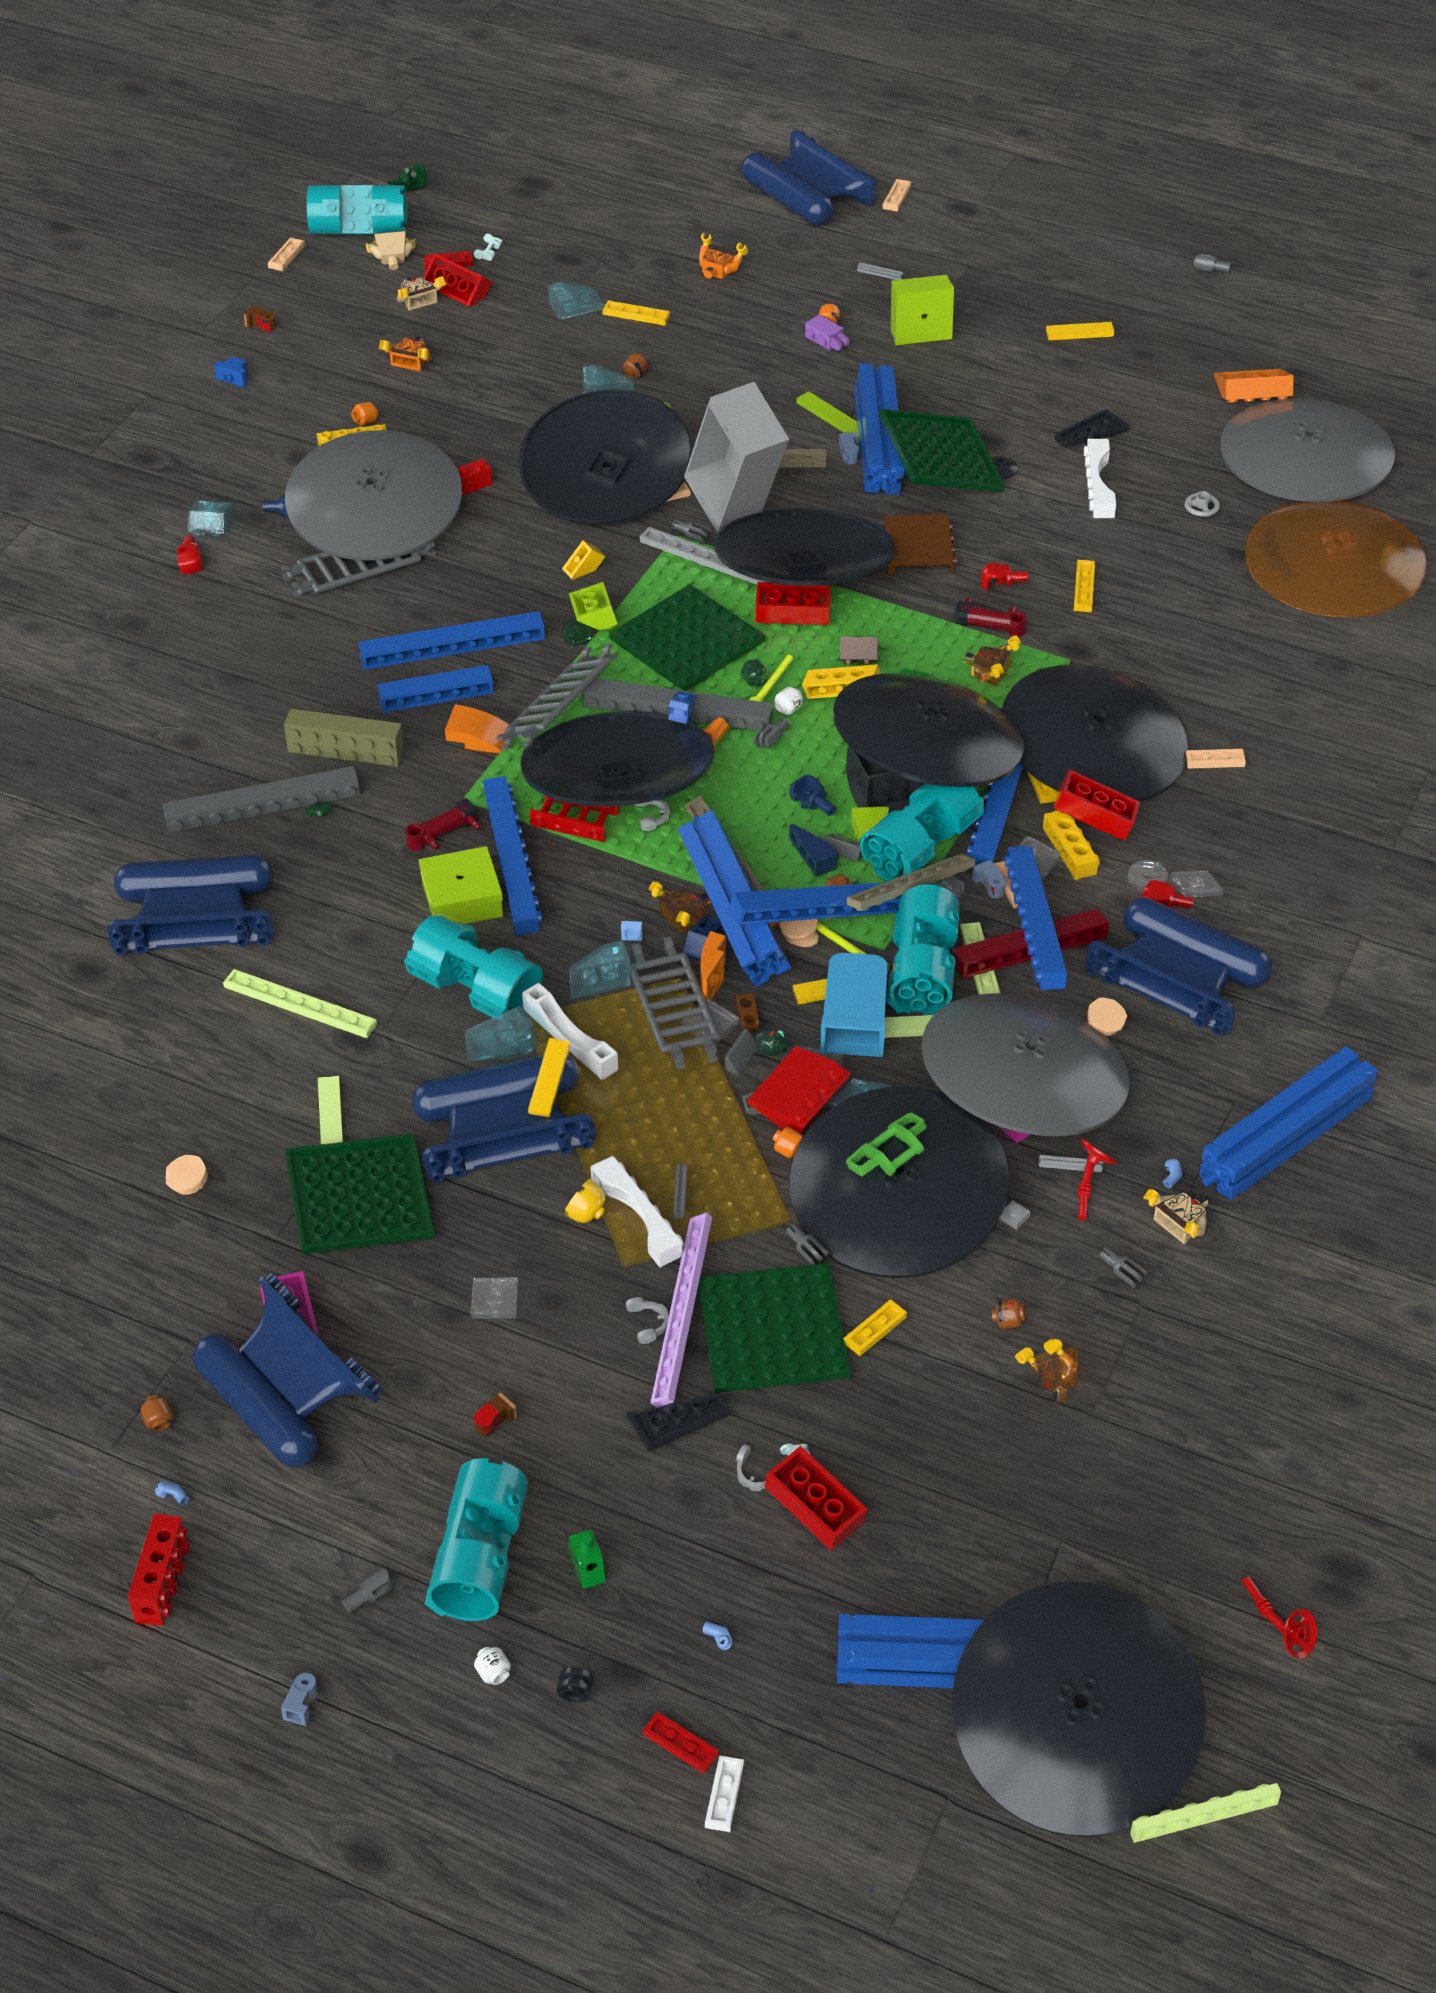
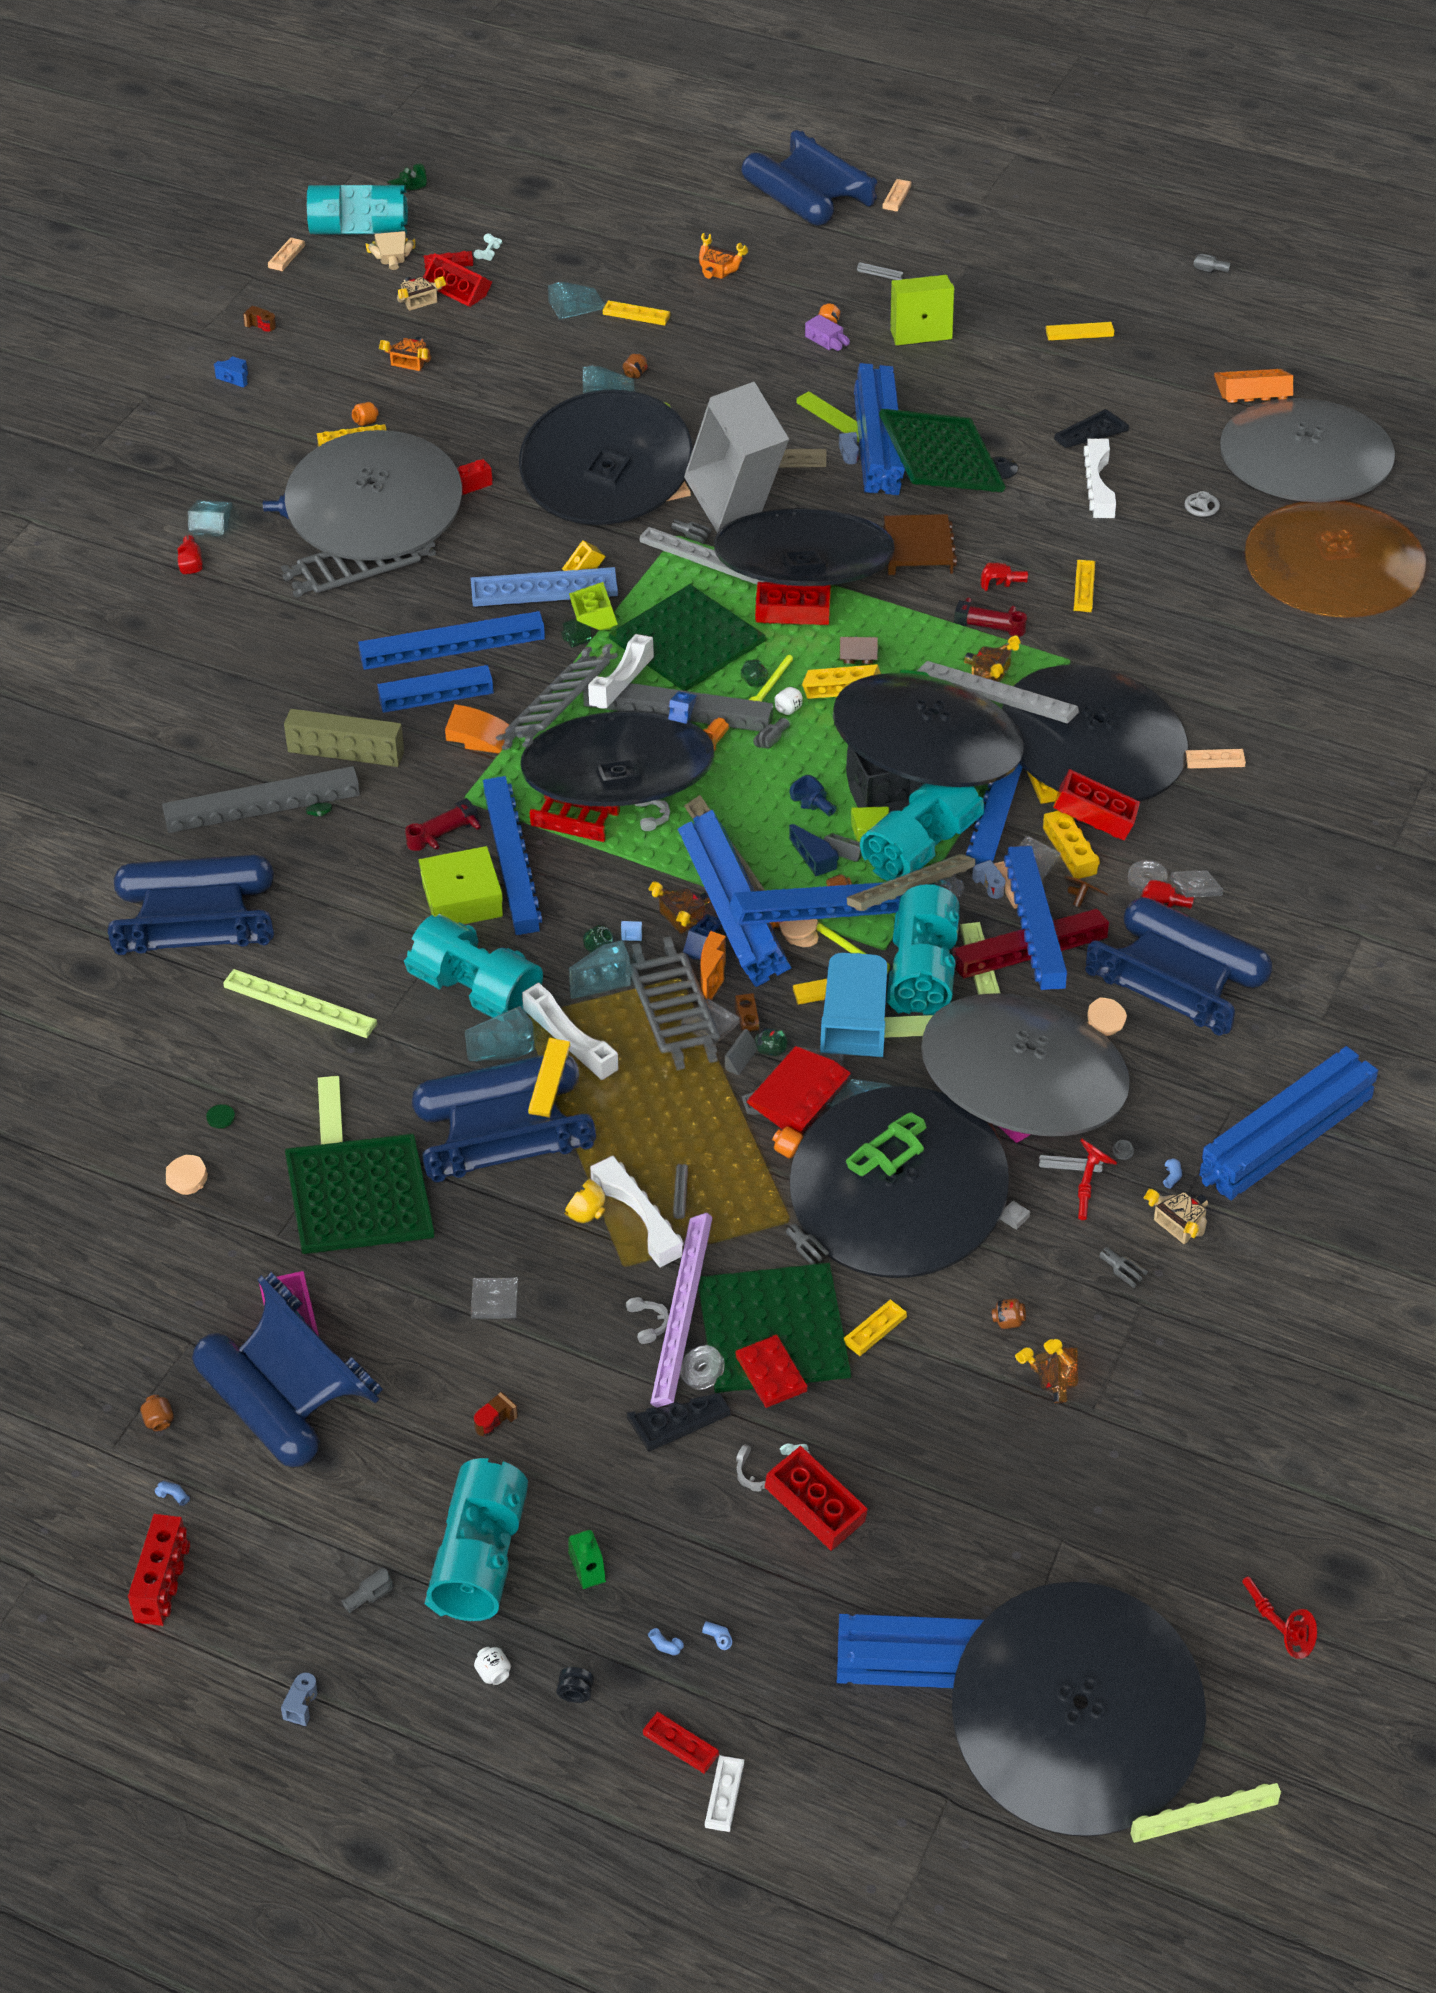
none -> dark green piece [206,1104,235,1129]
none -> medium blue plate [471,567,618,606]
none -> clear green head [583,925,613,954]
none -> white arch [588,634,654,708]
none -> medium blue arm [648,1628,684,1656]
none -> clear tile [680,1345,725,1390]
none -> red plate [736,1335,807,1408]
none -> light grey plate [917,661,1079,723]
none -> reddish brown shield [1064,876,1108,908]
none -> dark grey plate [1112,1140,1134,1160]

